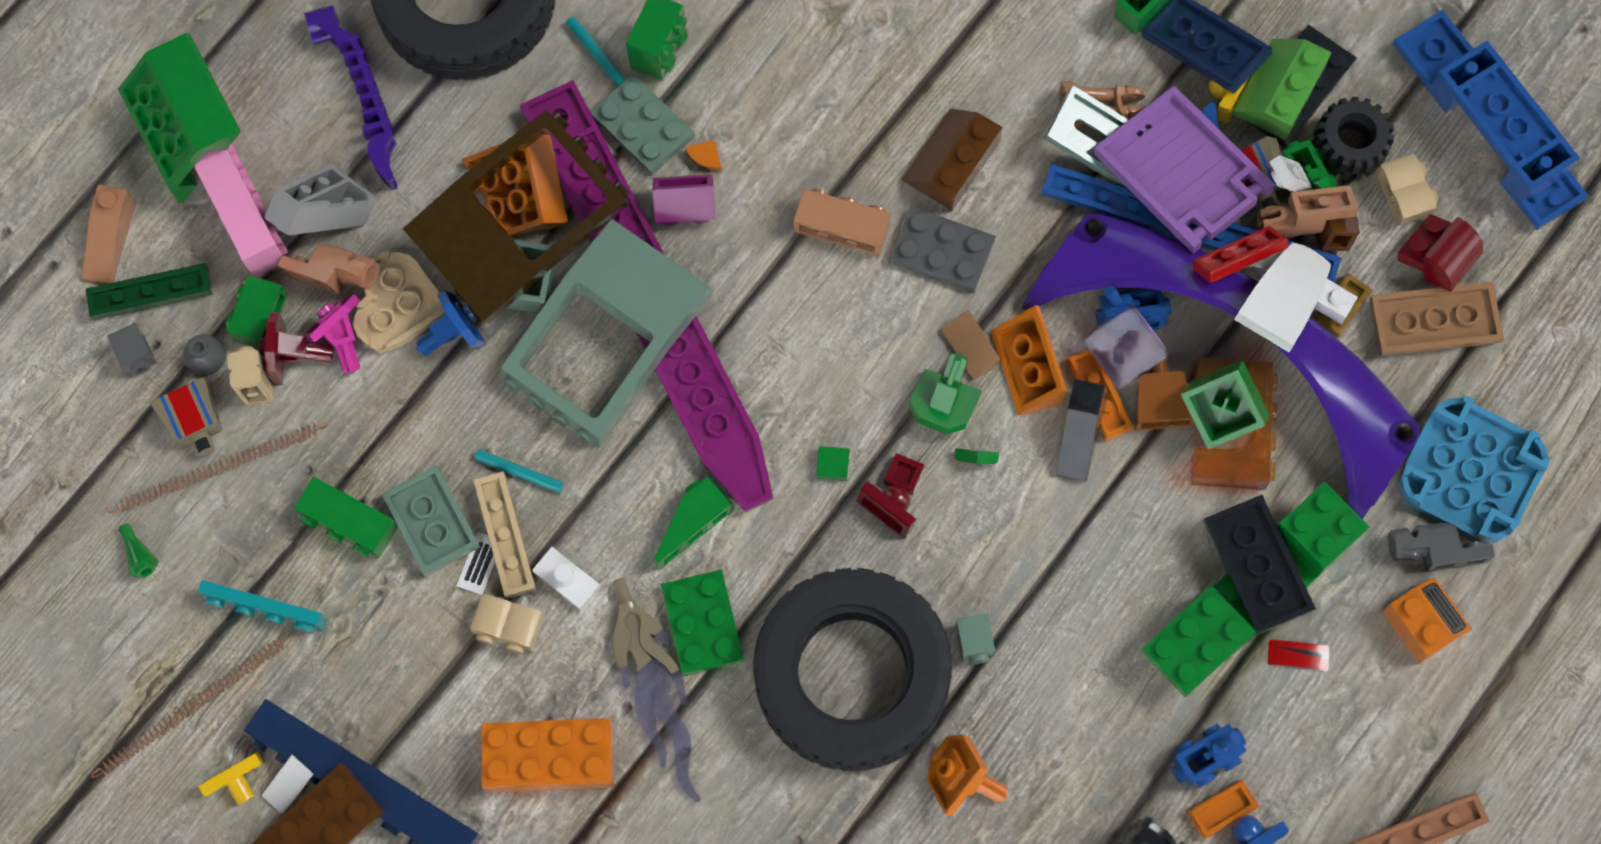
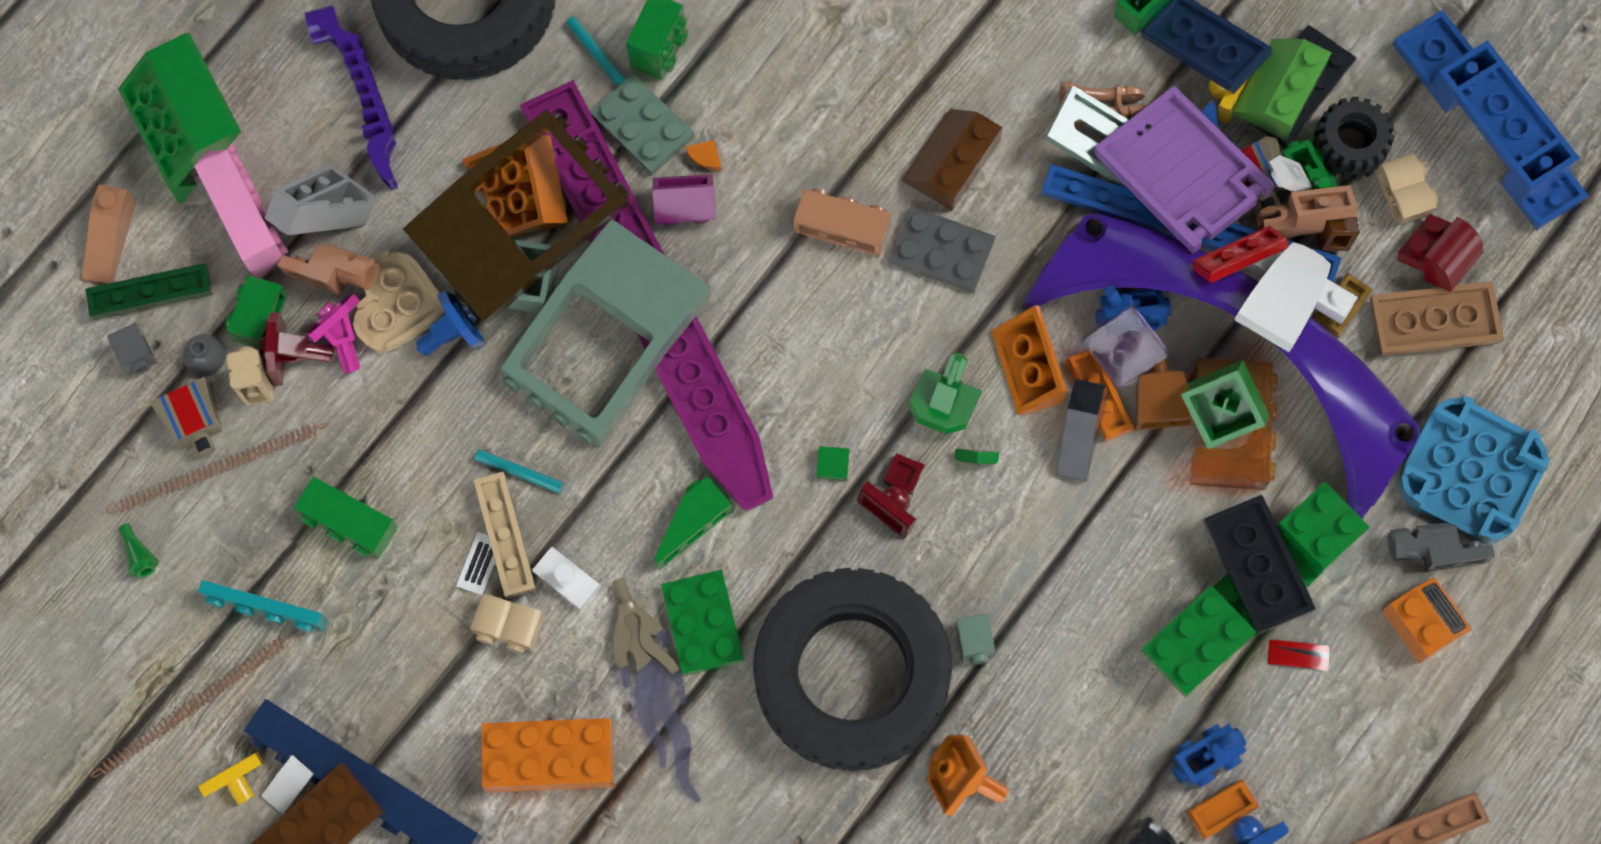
sand green plate [382,465,480,577] -> none
medium nougat slope [941,310,1000,380] -> none

